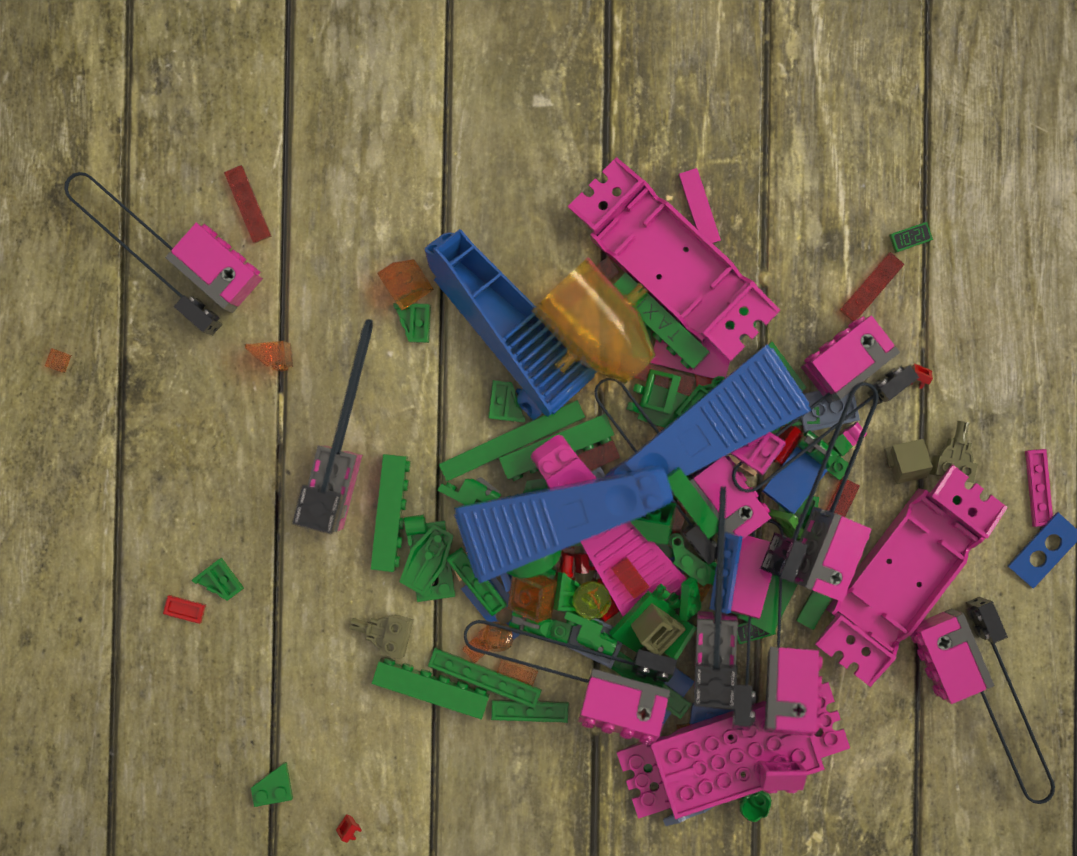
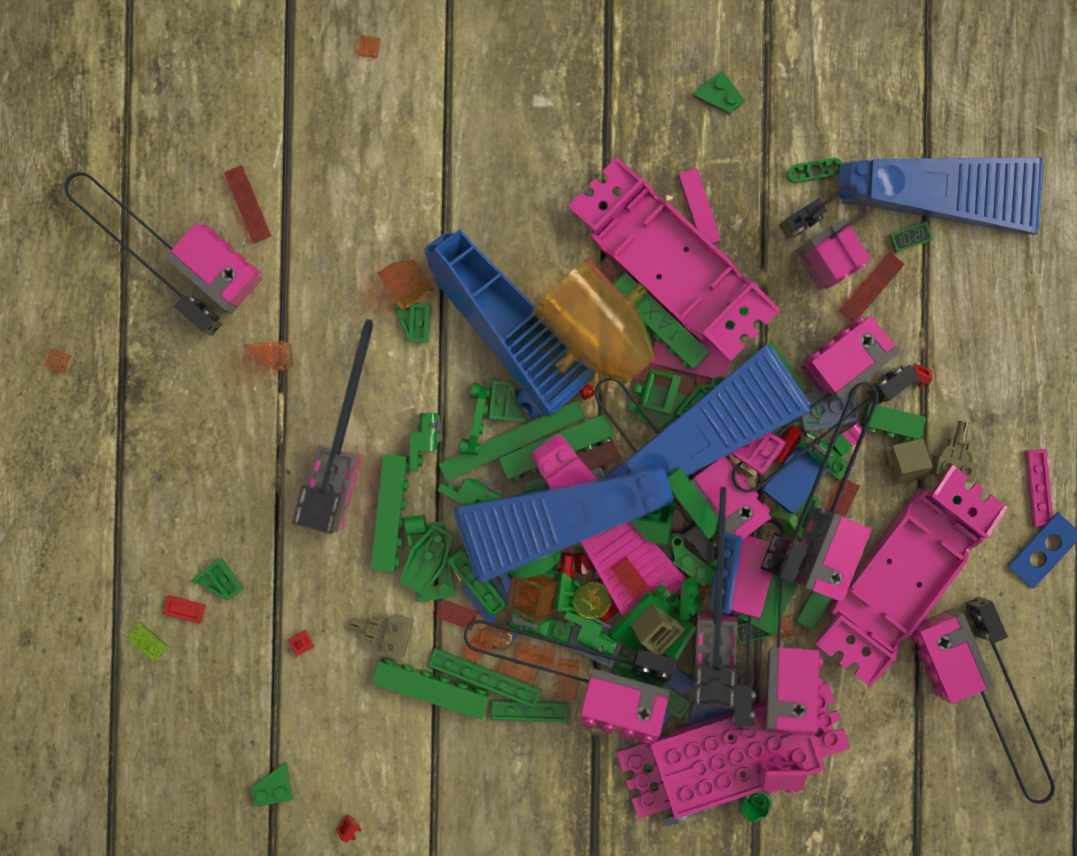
none -> clear neon green tile [126,622,169,662]
none -> red tile [288,630,315,657]
none -> clear orange tile [358,35,380,59]
none -> green plate [410,413,443,471]
none -> clear red tile [436,599,478,631]
none -> green plate [458,382,491,455]
none -> clear orange tile [516,642,556,669]
none -> clear orange tile [556,658,579,699]
none -> red hinge [580,384,594,400]
none -> green wing [693,71,745,114]
none -> clear orange tile [775,615,796,638]
none -> piece [779,183,870,289]
none -> green beam [786,158,842,184]
none -> blue brick [838,157,1044,235]
none -> green brick [860,403,926,442]

